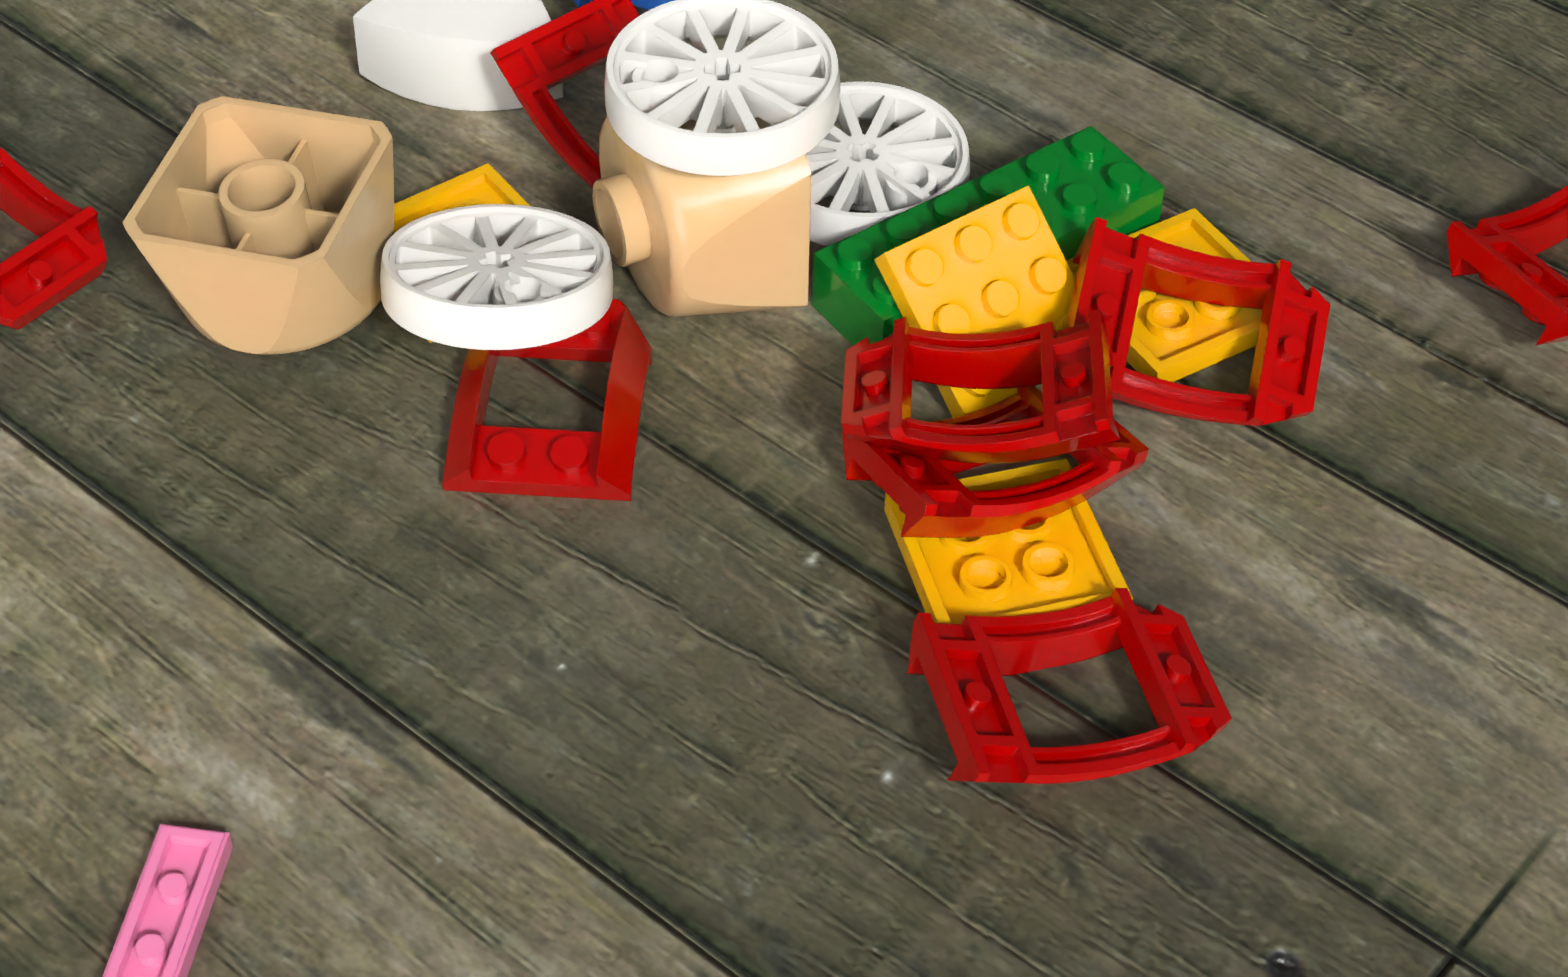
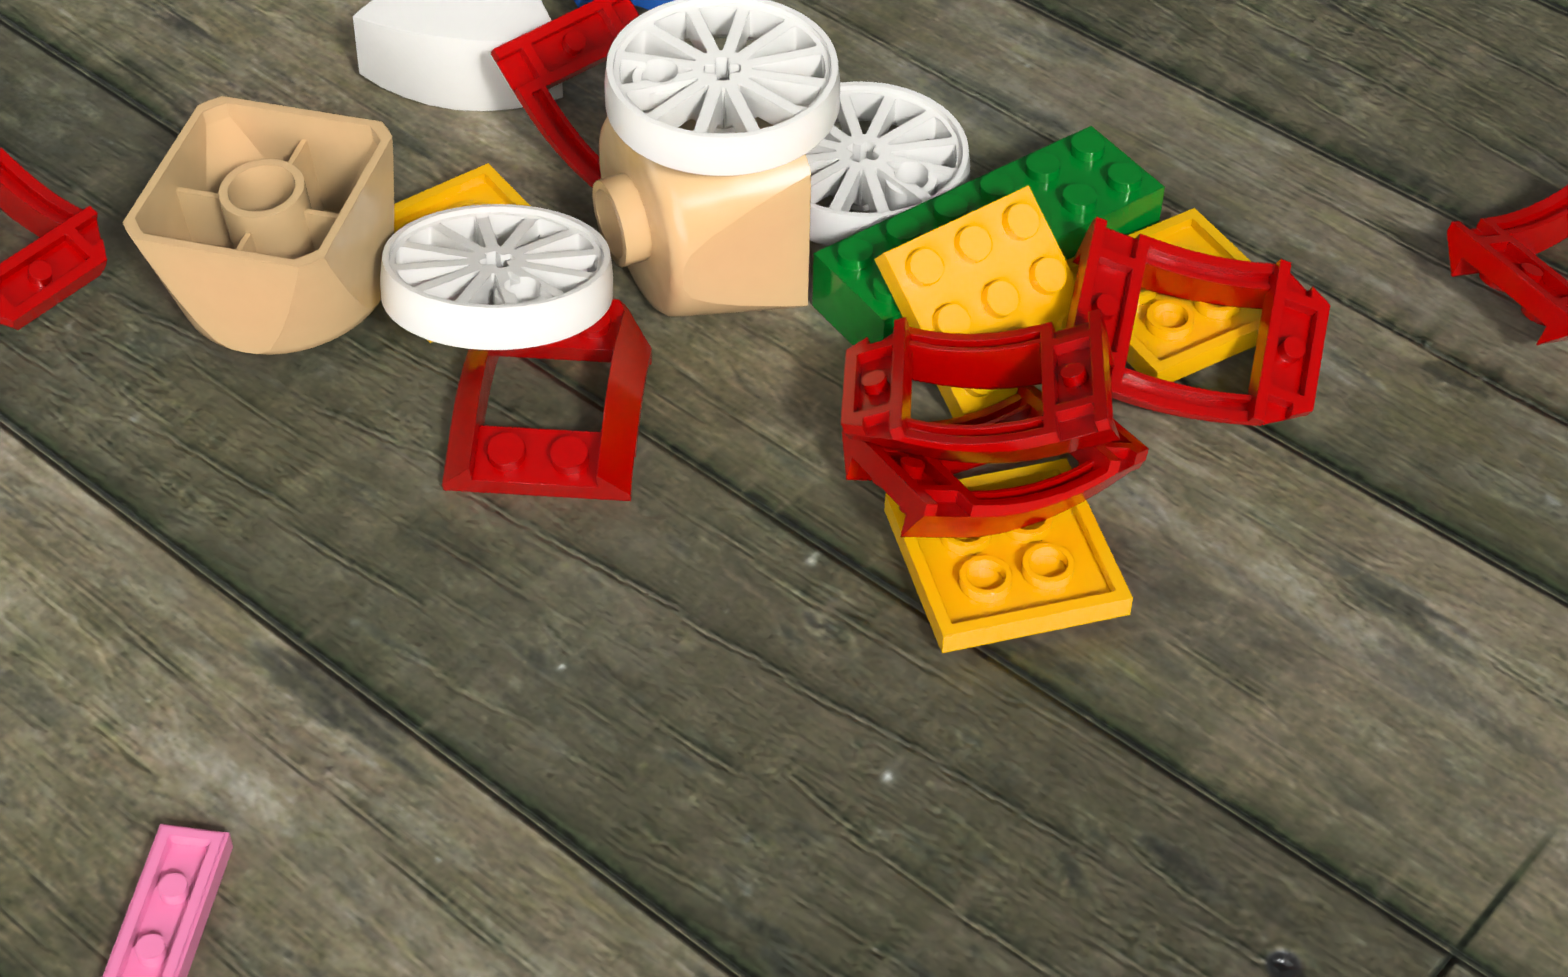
red wedge [907,587,1232,784] -> none

